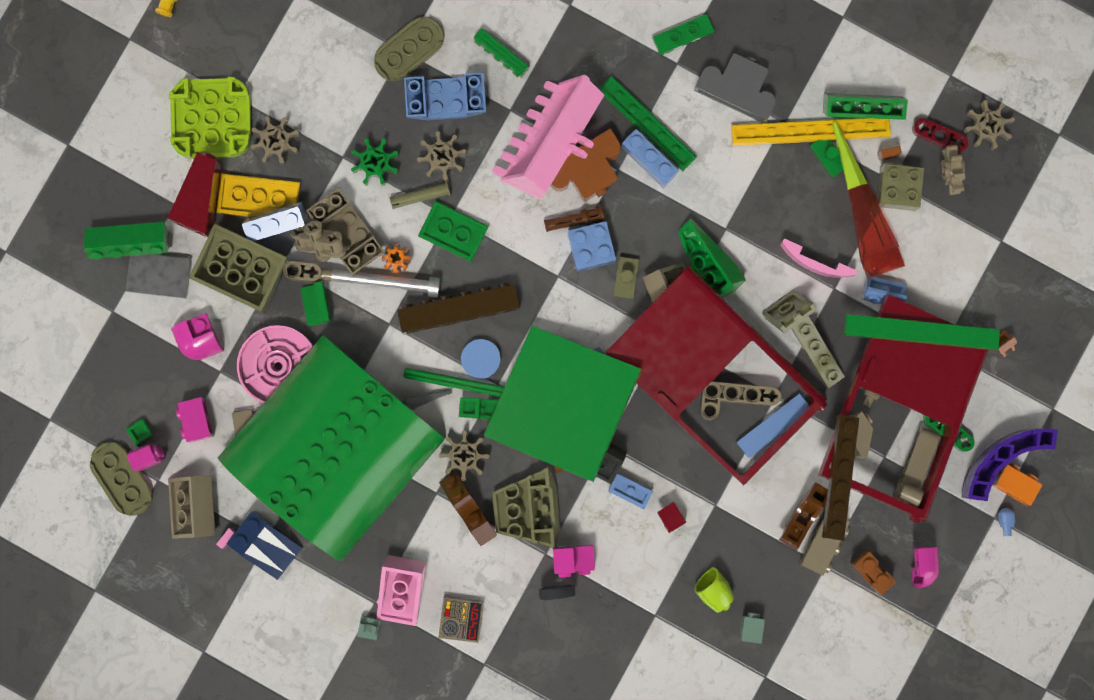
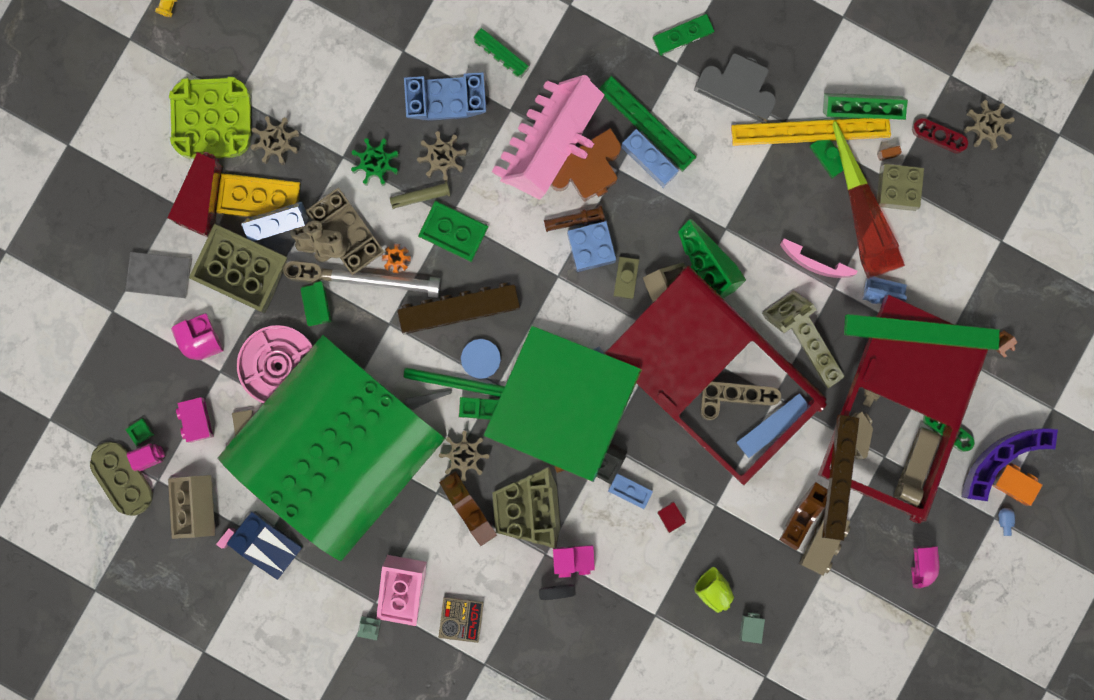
green brick [84,222,169,260] -> none
olive tile [374,17,444,82] -> none
dark orange brick [850,550,896,595] -> none
dark tan gear [941,145,966,195] -> none

